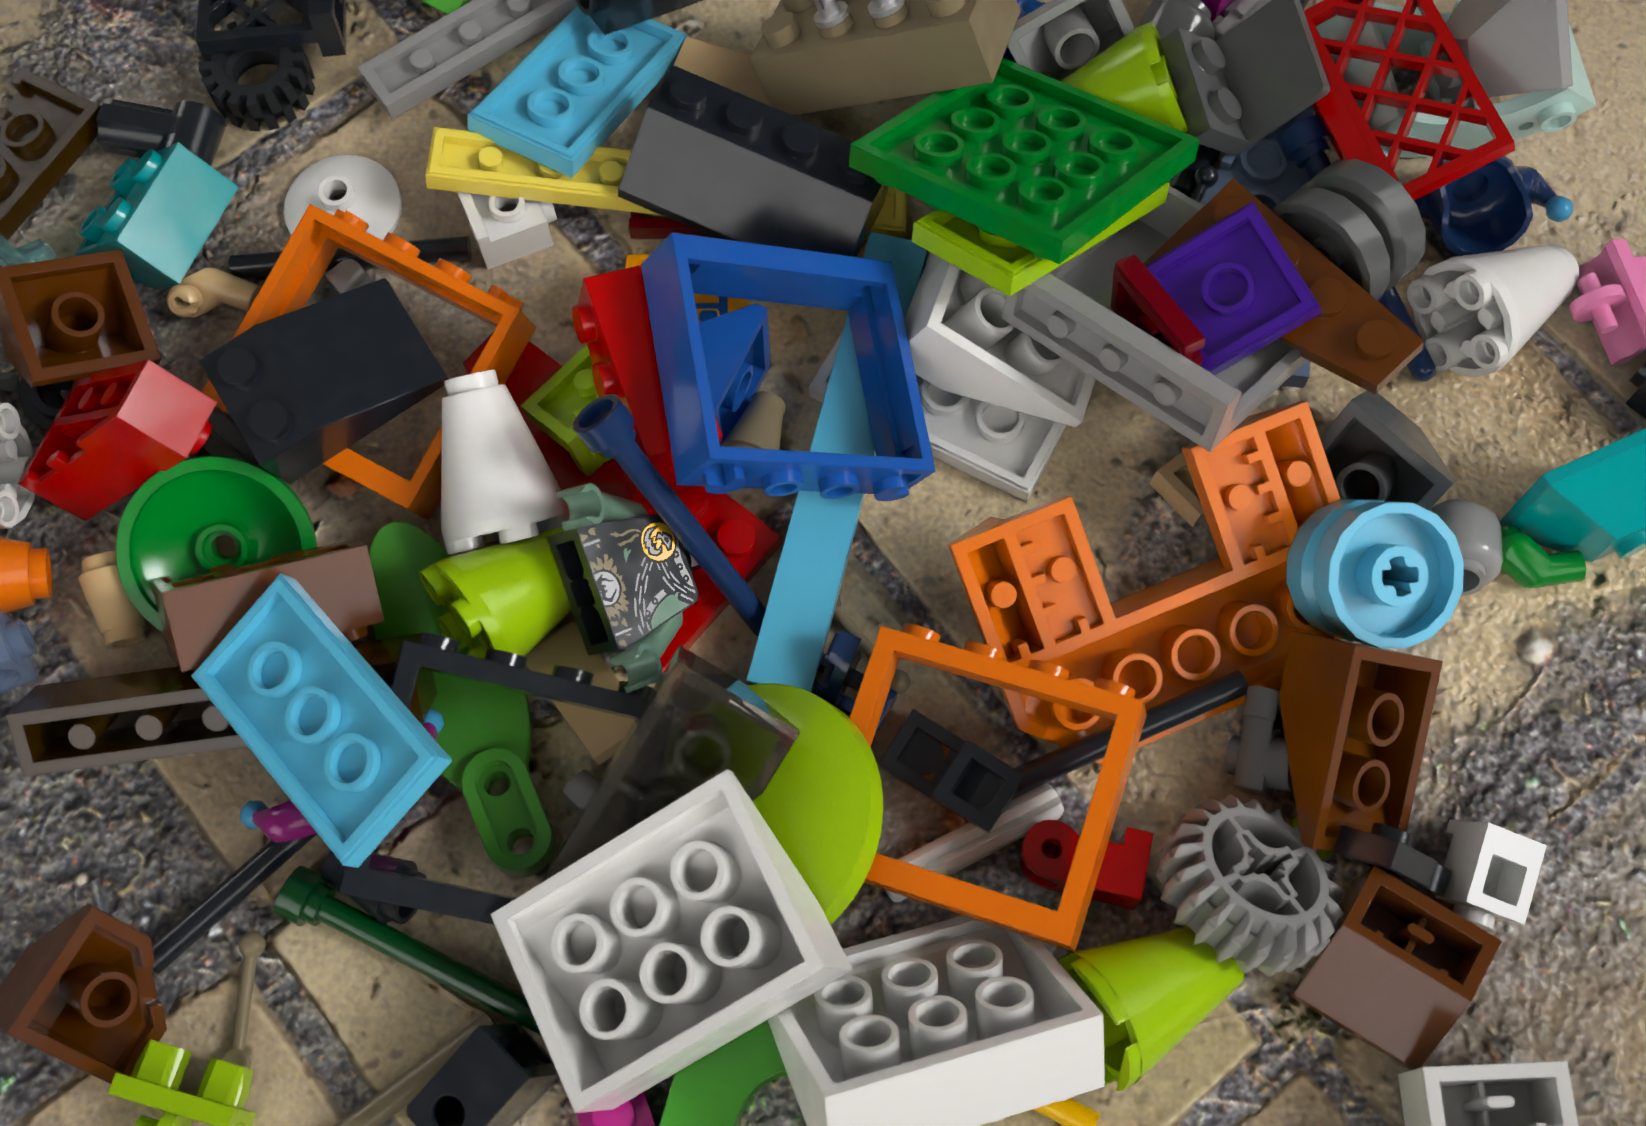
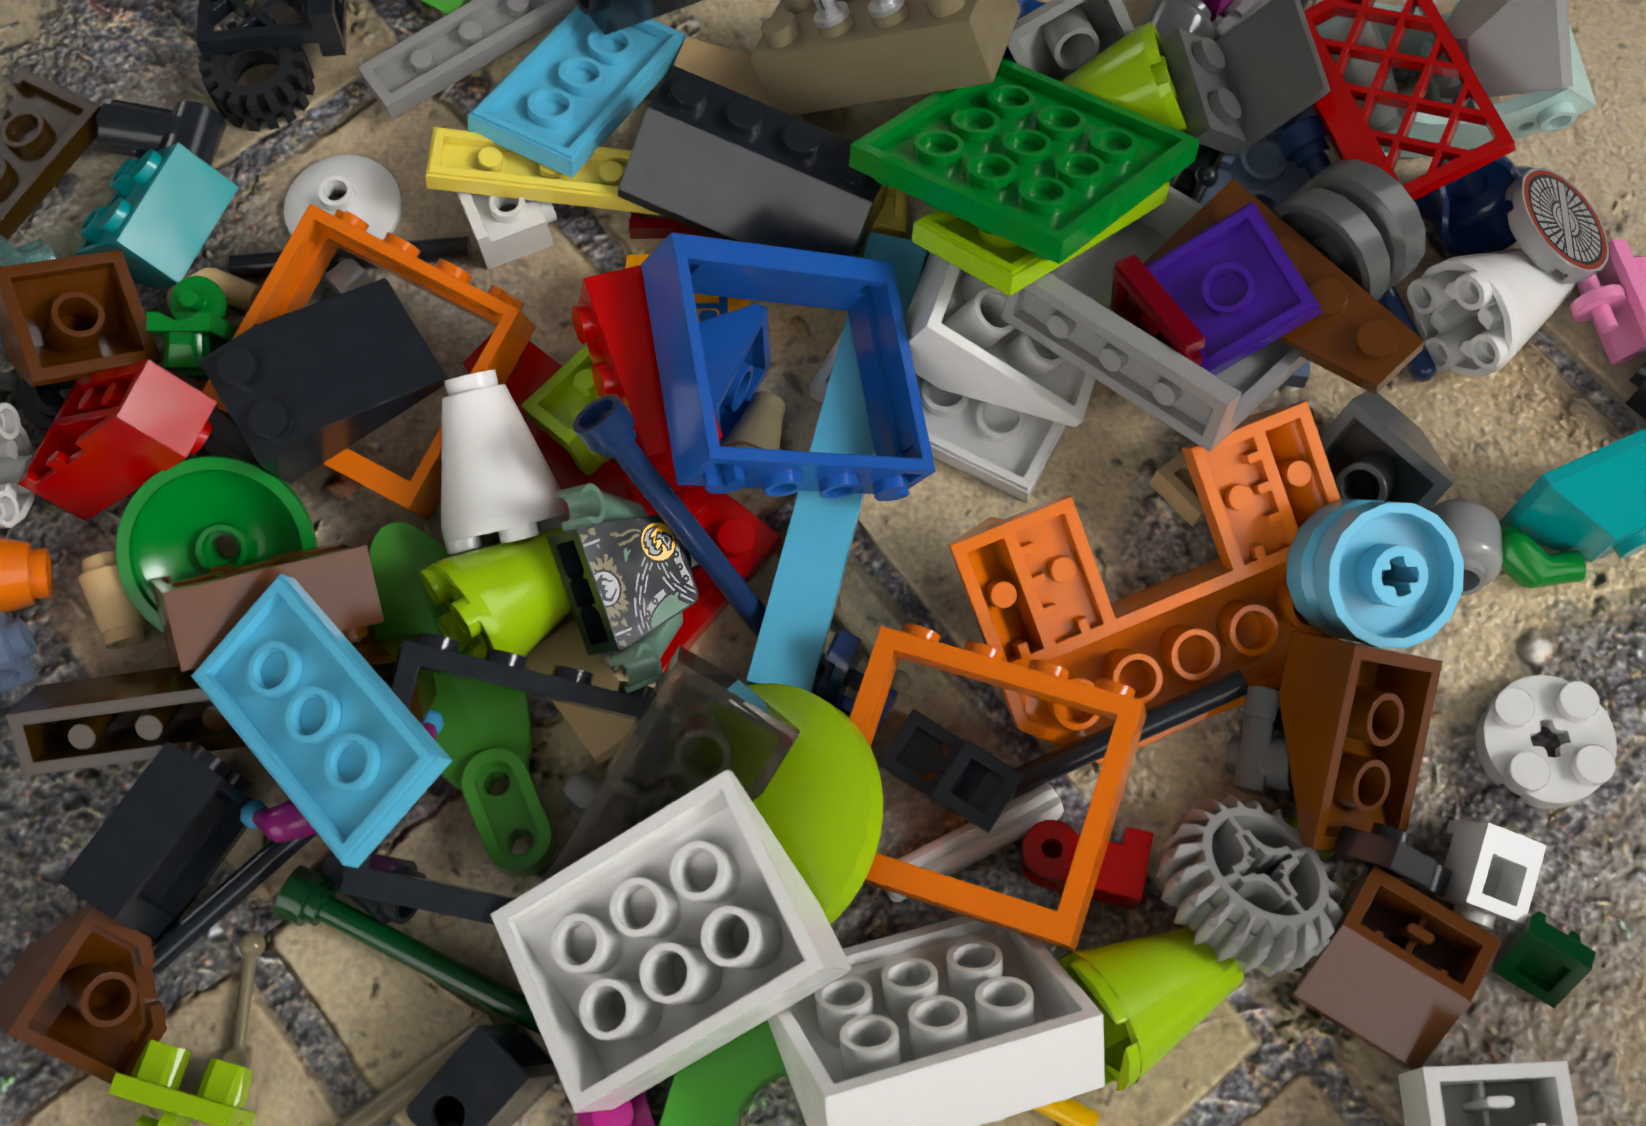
none -> black window [59,741,253,939]
none -> green hips [146,275,239,380]
none -> white plate [1475,675,1617,809]
none -> dark green tile [1492,911,1596,1008]
none -> tile [1505,168,1609,284]

